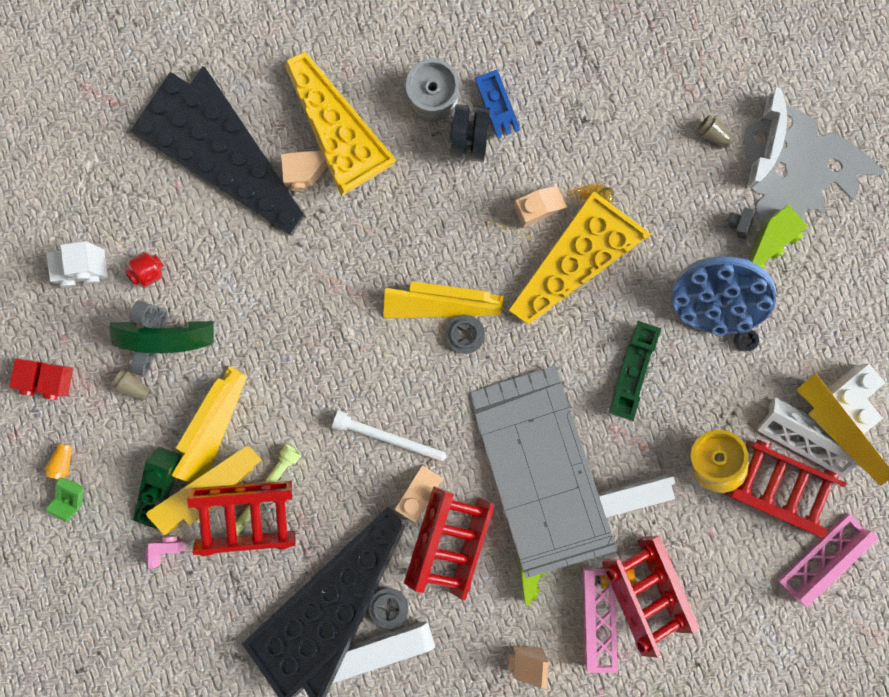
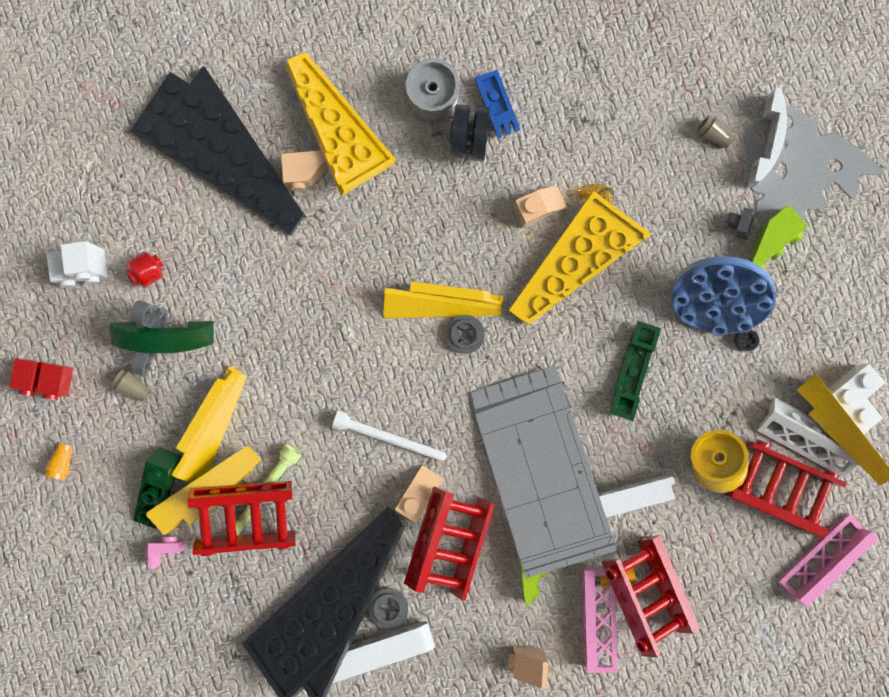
bright green bracket [46,477,84,522] -> none

